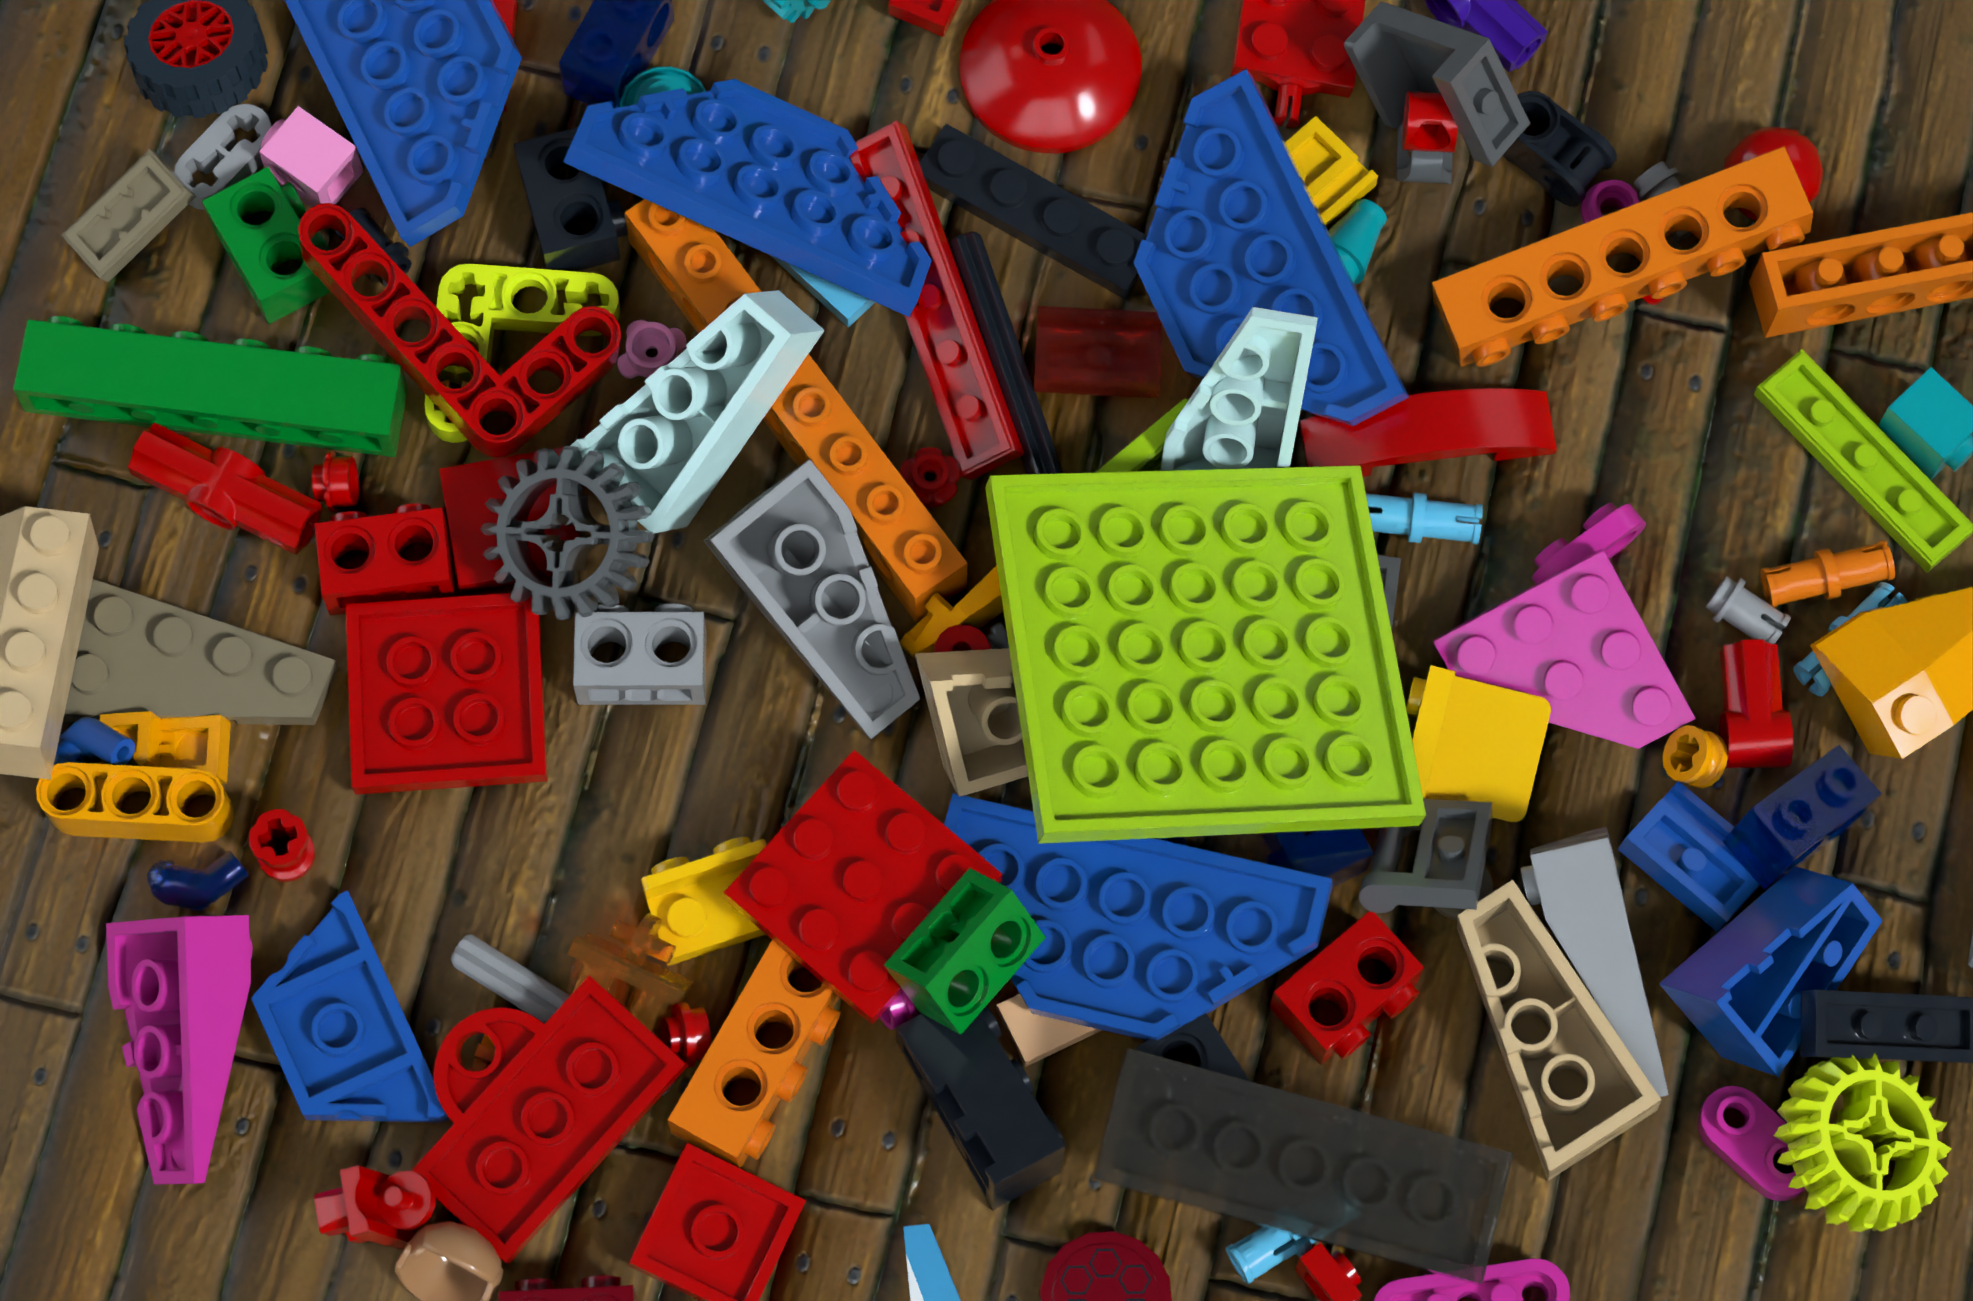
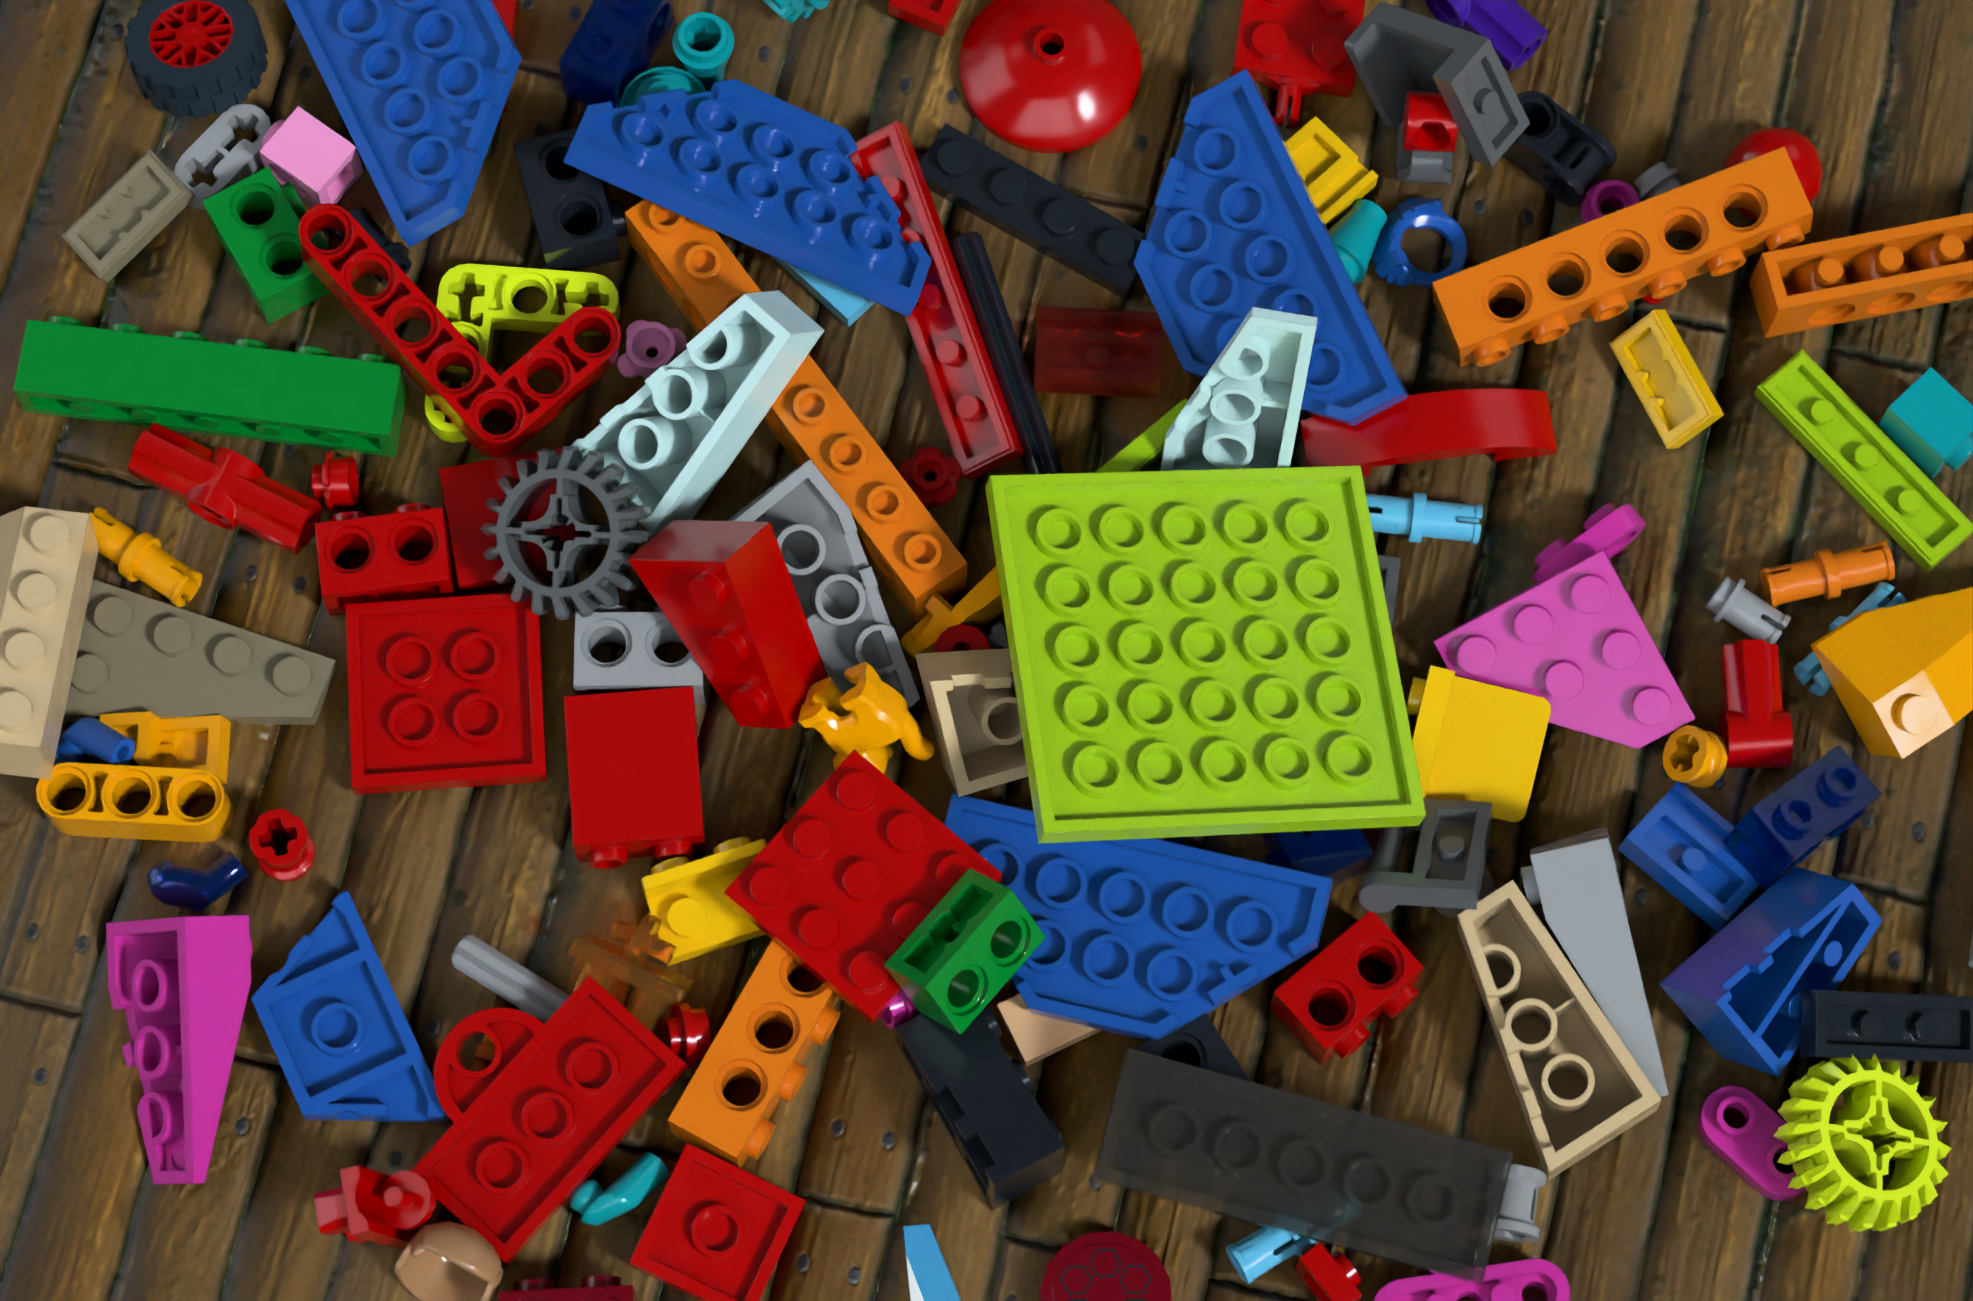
none -> light orange pin [88,507,202,607]
none -> red panel [564,686,706,870]
none -> teal arm [569,1152,668,1226]
none -> red wedge [628,520,828,729]
none -> teal cone [673,12,734,88]
none -> light orange animal [798,662,934,775]
none -> blue piece [1373,196,1467,287]
none -> light grey bush [1480,1163,1547,1243]
none -> yellow plate [1609,309,1724,449]

